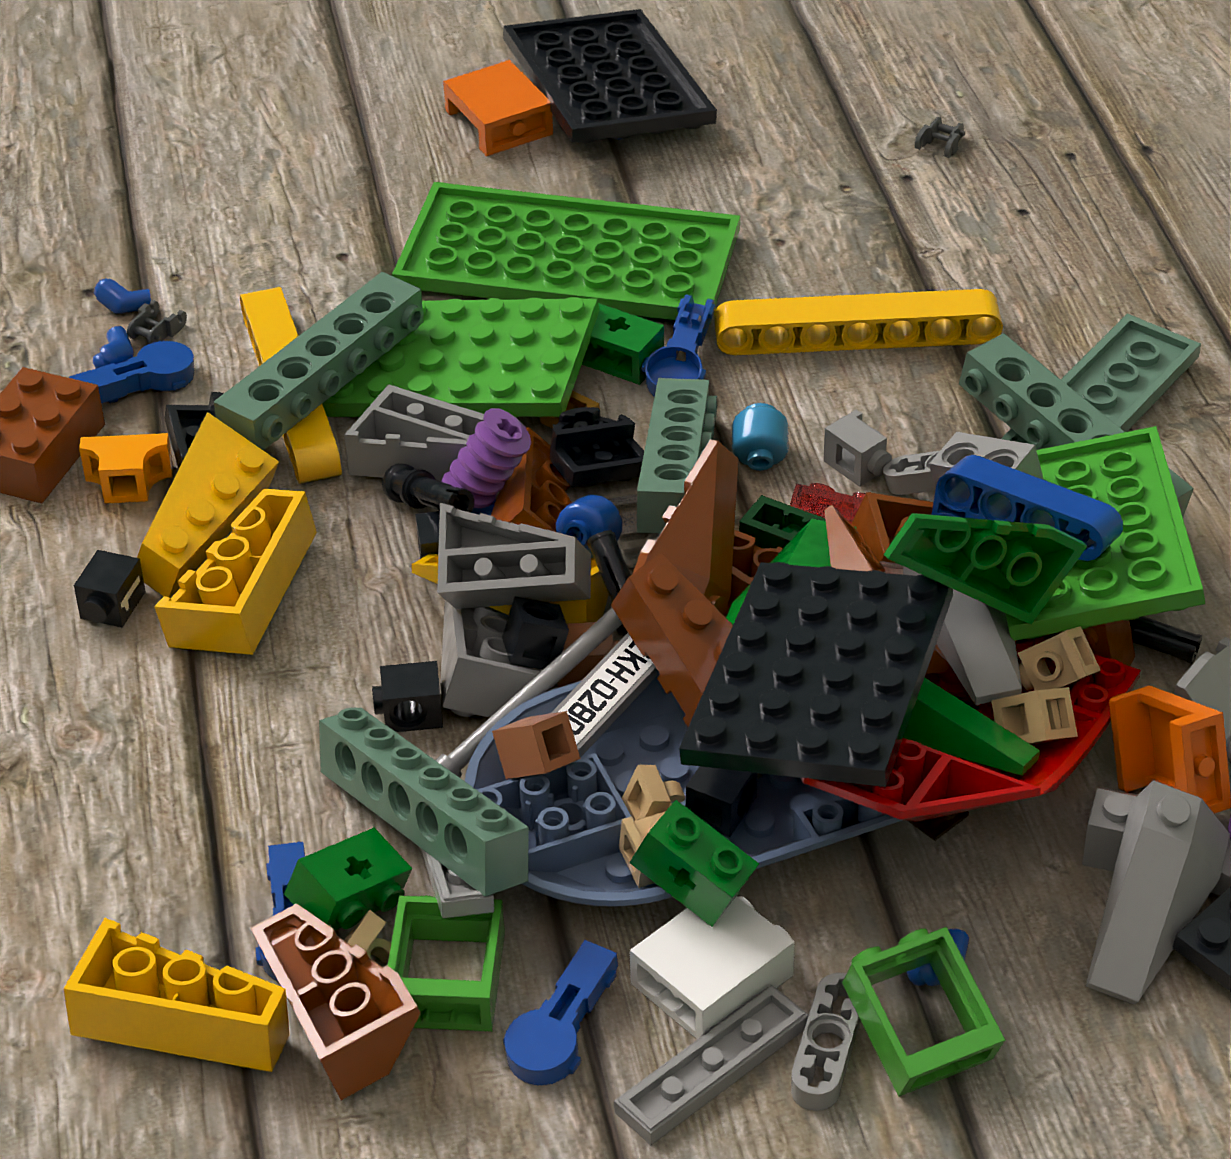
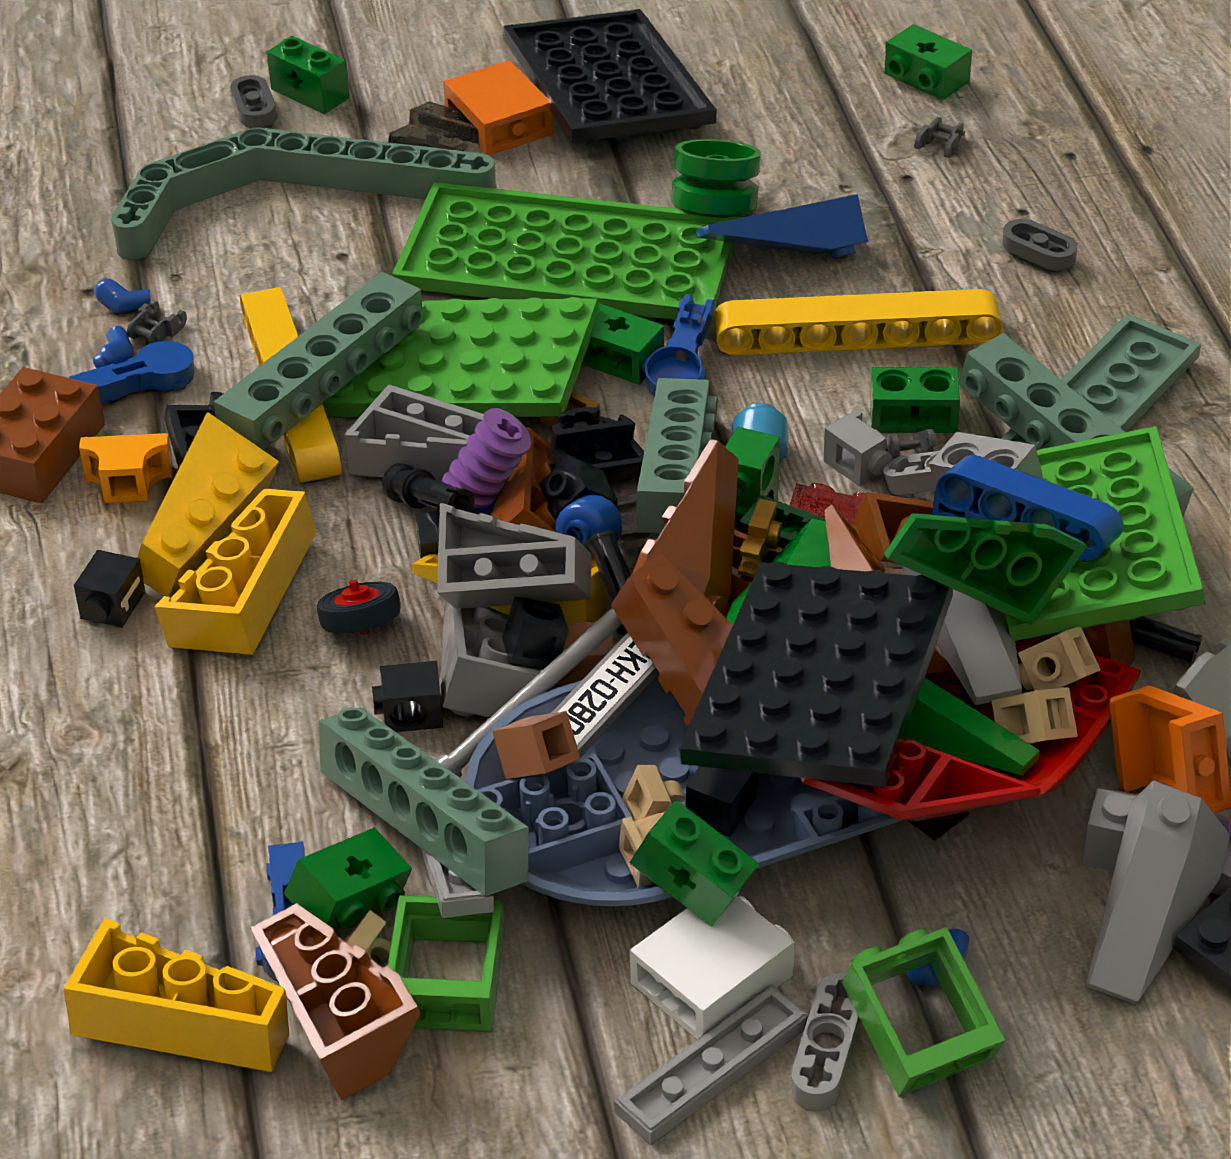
blue piece [503,940,618,1085] -> none
none -> sand green beam [111,128,496,260]
none -> dark grey plate [230,75,277,128]
none -> green brick [266,36,350,114]
none -> black wheel [317,580,401,635]
none -> clear smoke slope [388,101,479,152]
none -> black brick [539,455,619,517]
none -> green wheel [671,139,762,215]
none -> blue wedge [696,194,868,258]
none -> green brick [725,426,780,531]
none -> pearl gold plate [738,499,782,578]
none -> green brick [870,367,960,433]
none -> green brick [884,24,972,100]
none -> dark grey piece [886,429,936,458]
none -> dark grey plate [1002,219,1078,272]

